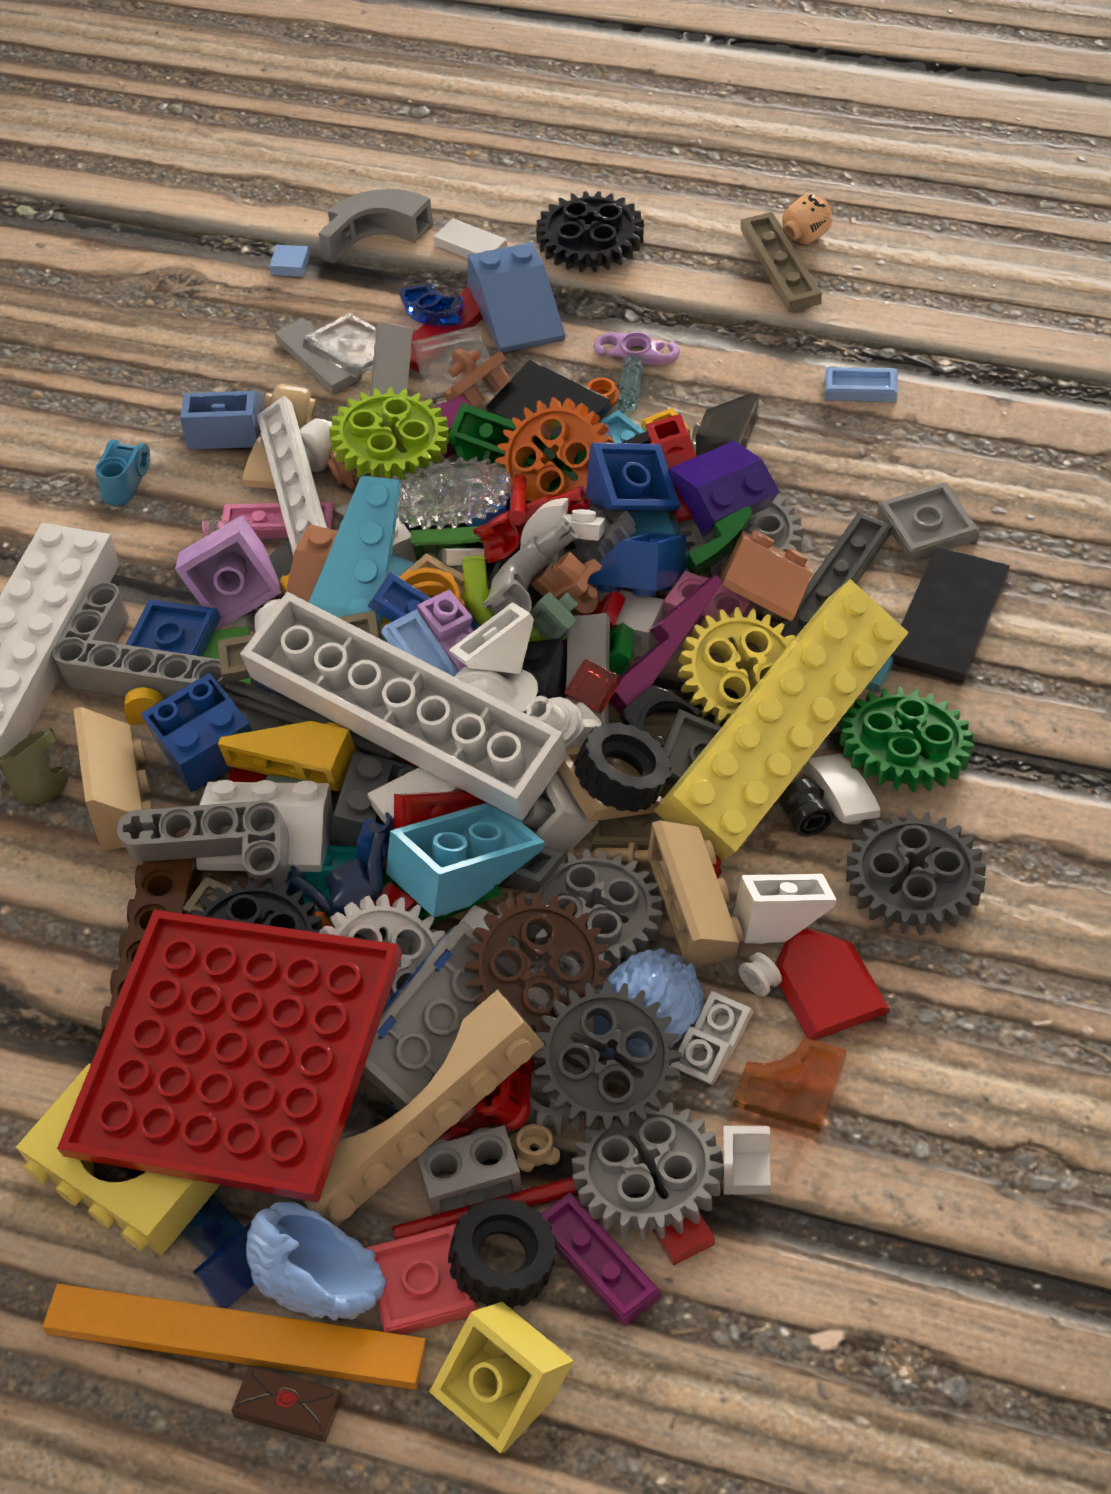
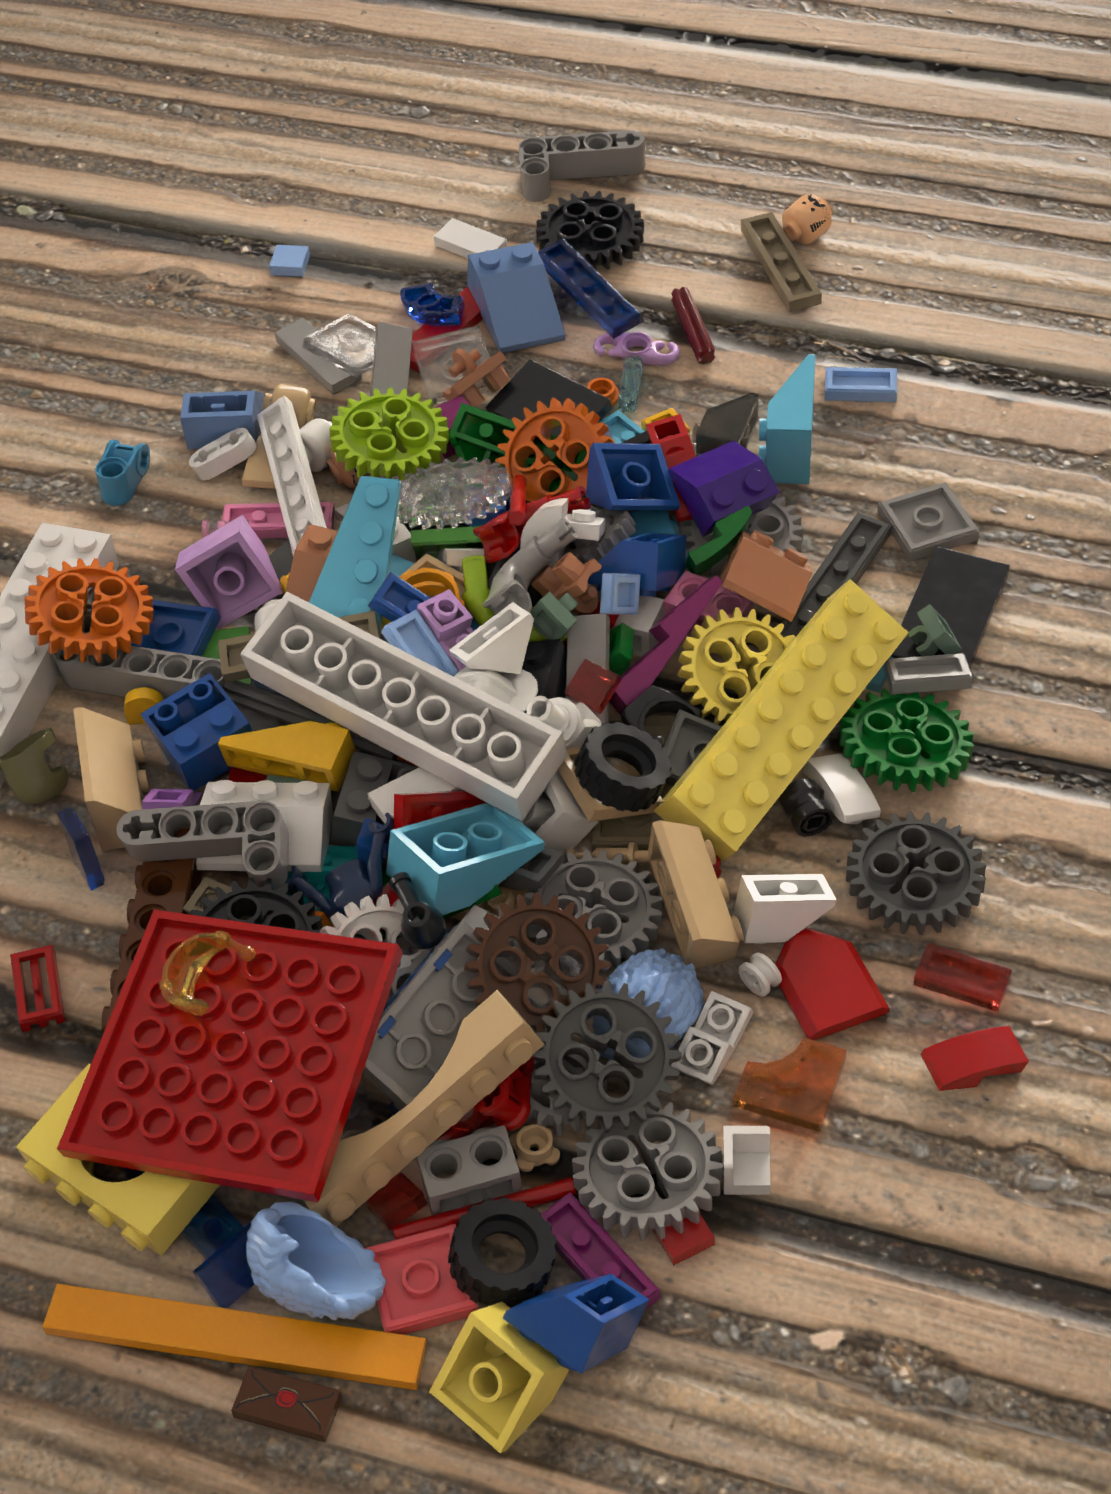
light grey arch [319,189,433,264] -> none
none -> red tile [10,945,65,1032]
none -> orange gear [25,558,153,663]
none -> clear blue tile [57,807,105,891]
none -> medium lavender slope [142,789,203,810]
none -> clear yellow helmet [159,931,255,1015]
none -> white beam [189,427,257,480]
none -> clear red tile [365,1172,428,1230]
none -> black bar [389,872,446,949]
none -> blue slope [503,1273,649,1374]
none -> light grey beam [519,130,645,202]
none -> clear blue tile [538,238,642,339]
none -> light blue tile [600,573,641,614]
none -> dark red axle [671,287,715,364]
none -> medium azure slope [759,354,815,484]
none -> light grey tile [884,653,972,695]
none -> sand green tile [908,604,962,656]
none -> clear red tile [913,943,1012,1012]
none -> red slope [920,1025,1029,1091]

